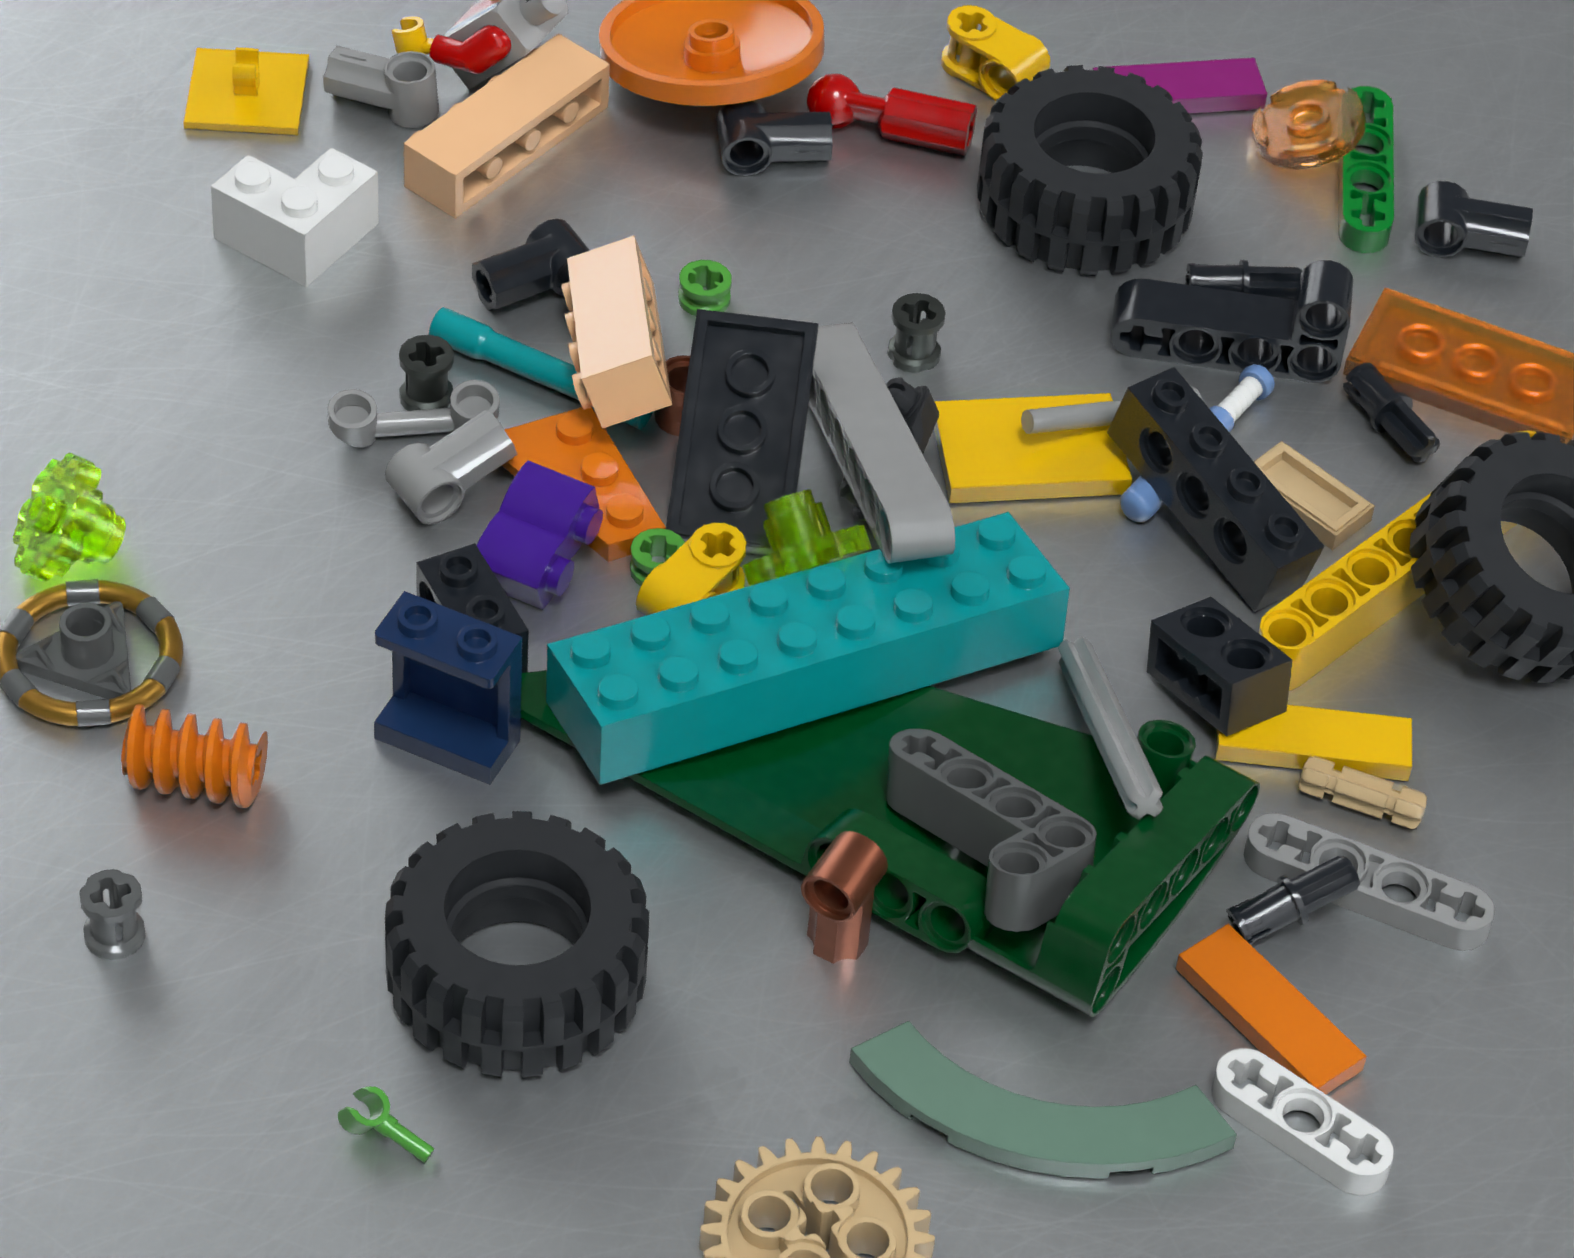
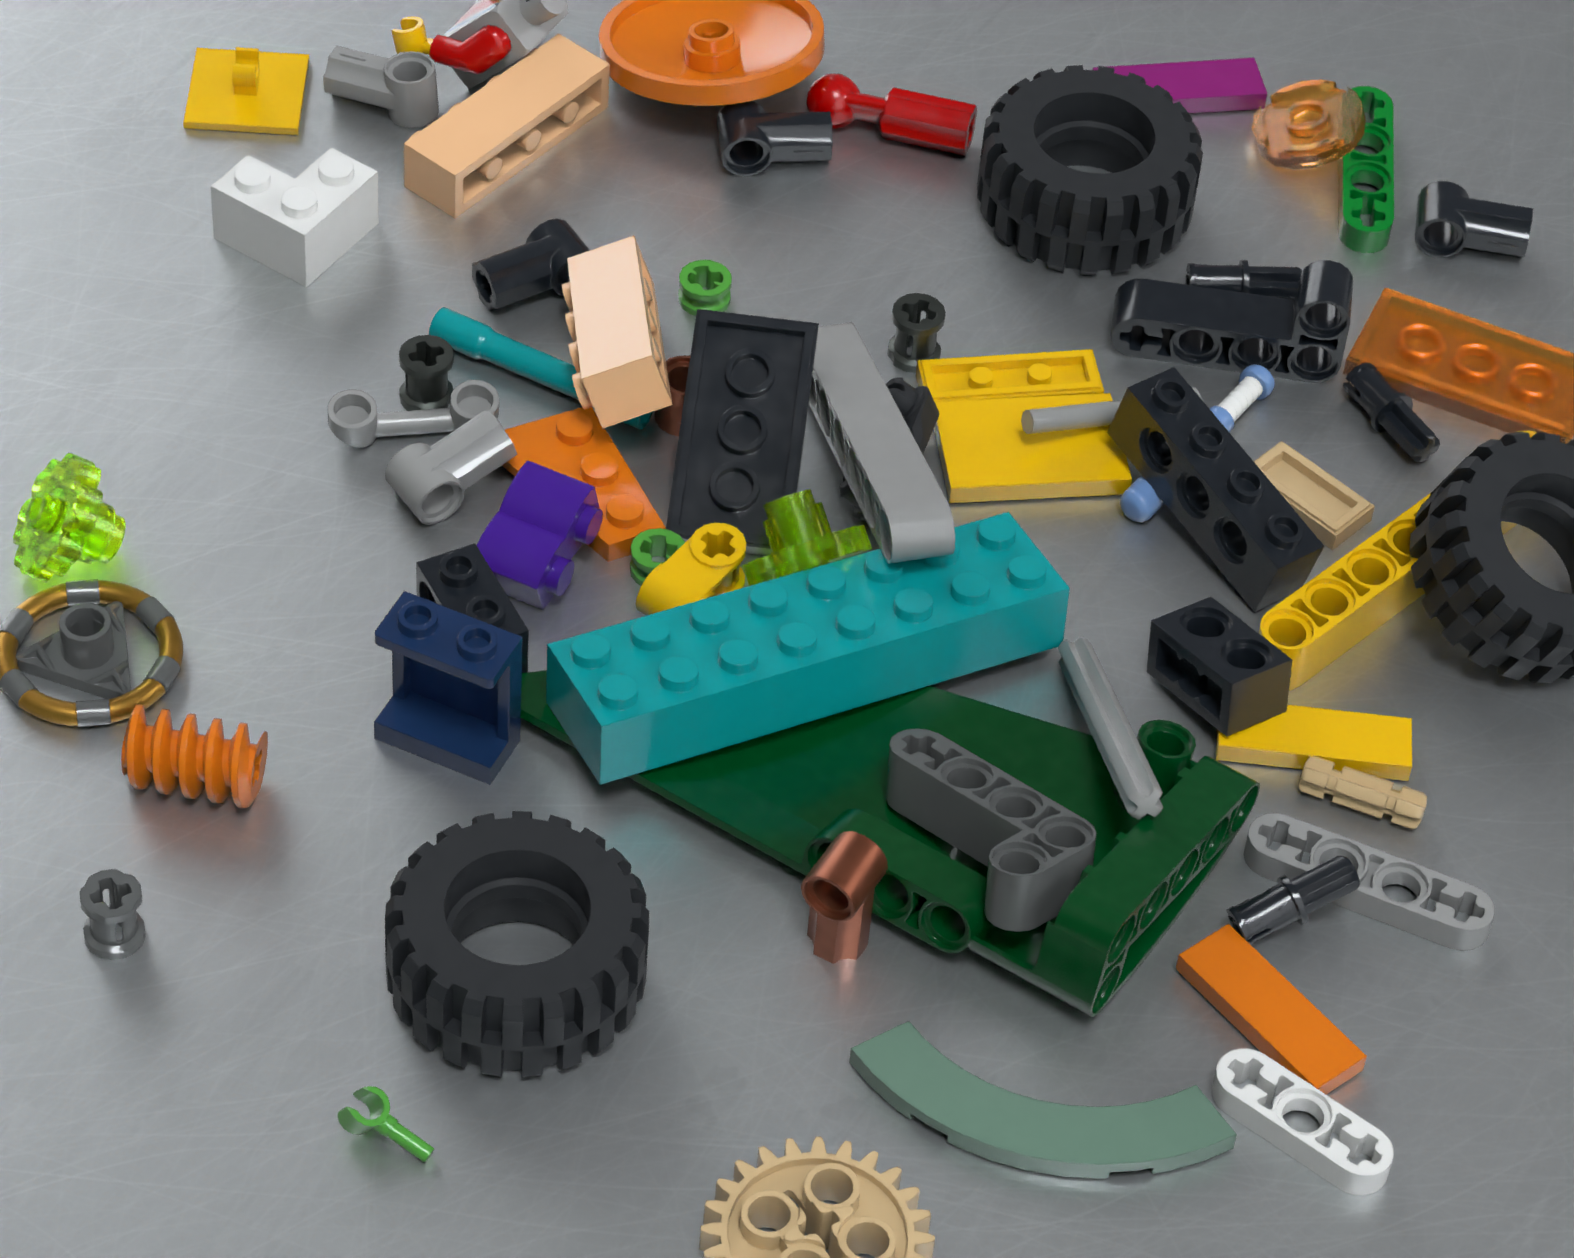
yellow piece [941,5,1050,101] -> none
none -> yellow tile [915,349,1104,401]

